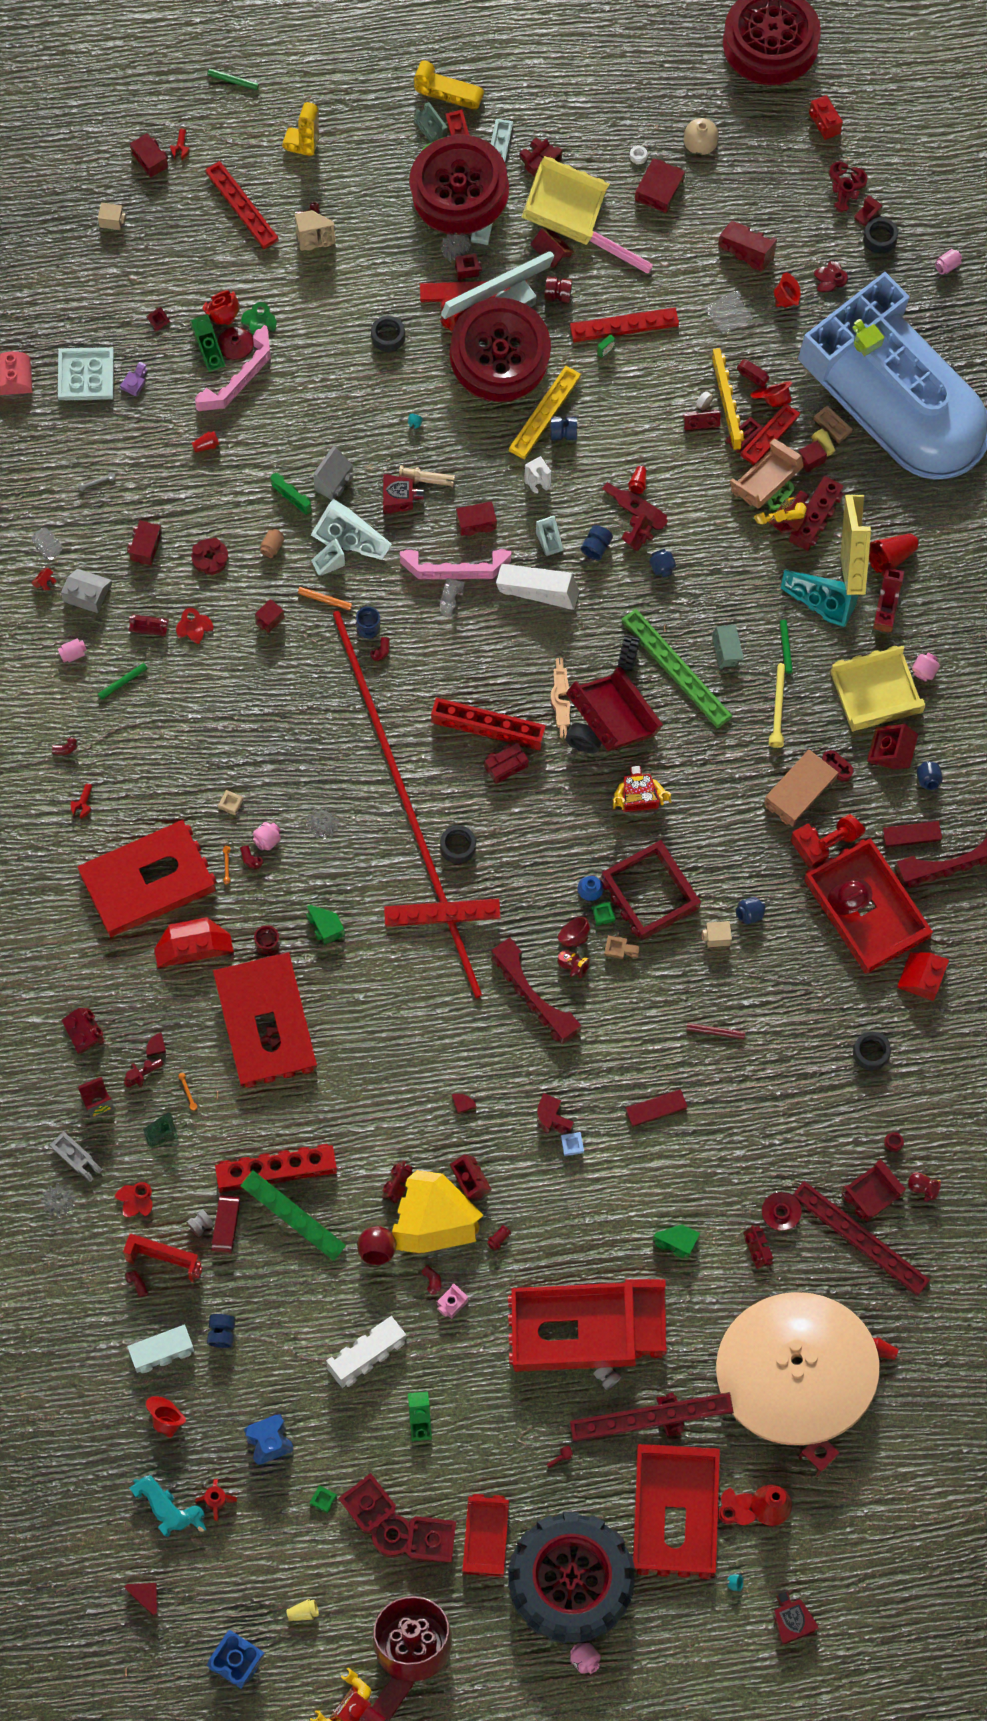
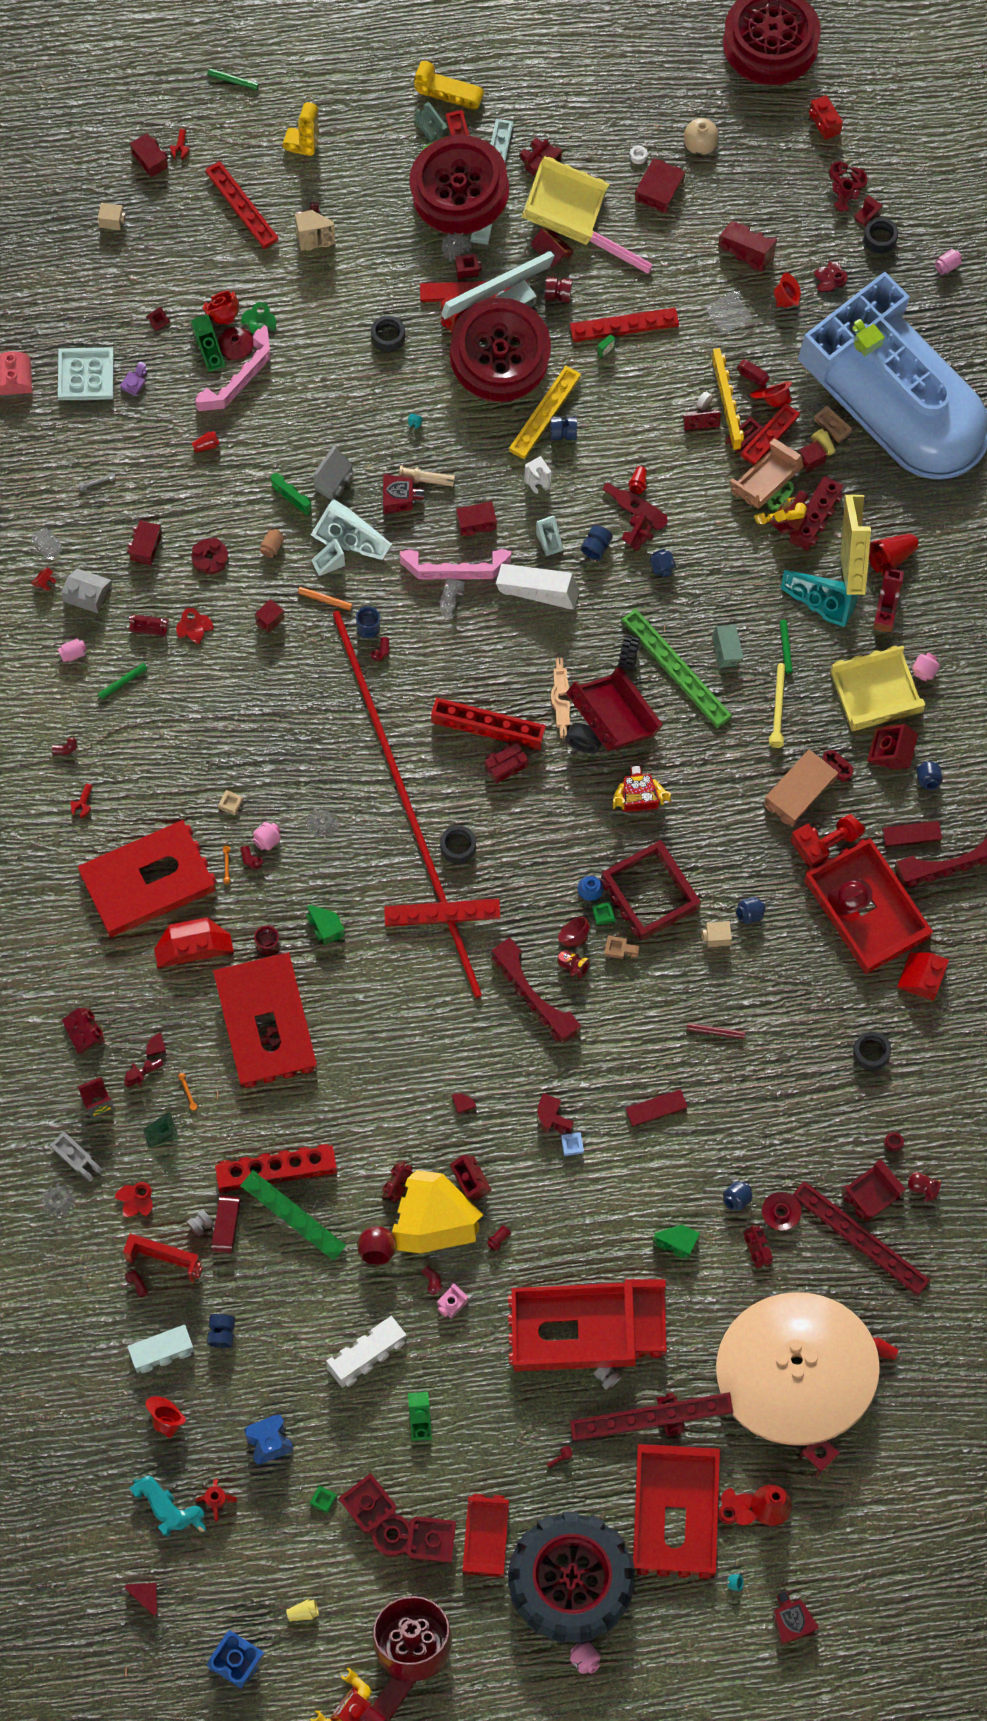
none -> dark blue head [723,1181,753,1211]

